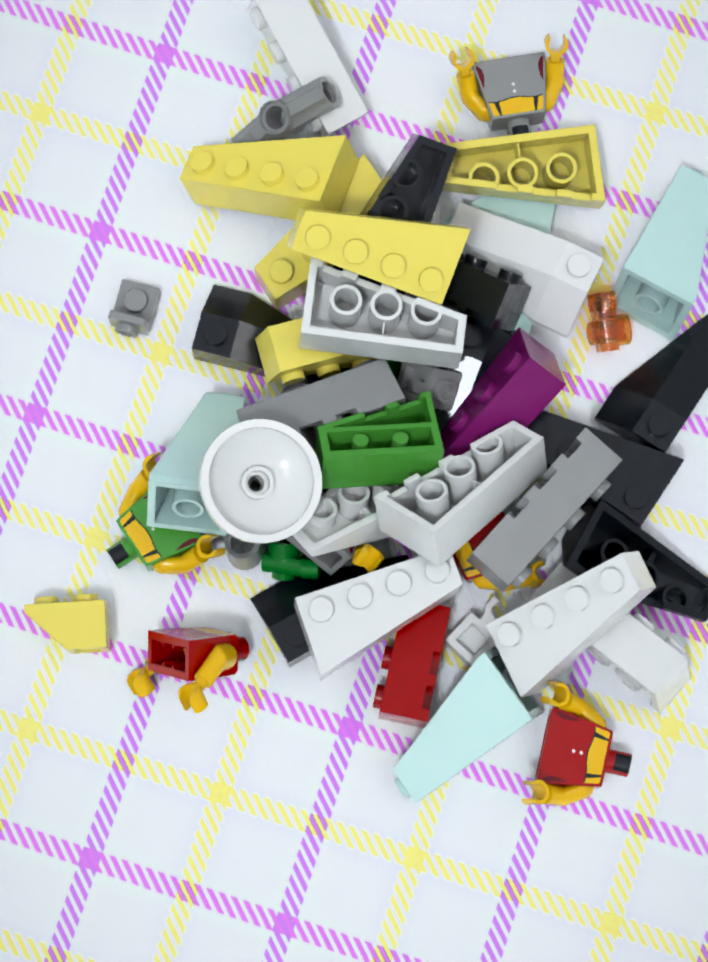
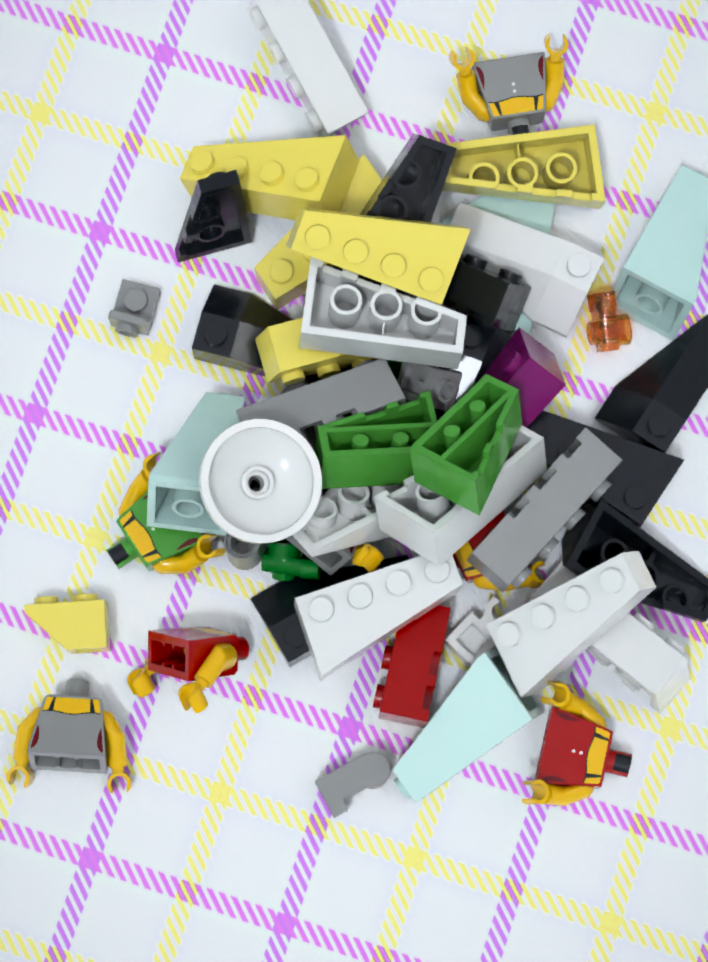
light grey piece [231,77,339,143] -> none
none -> torso [6,678,131,794]
none -> black wing [175,170,252,263]
none -> light grey leg [315,752,390,818]
none -> bright green wedge [410,374,522,516]

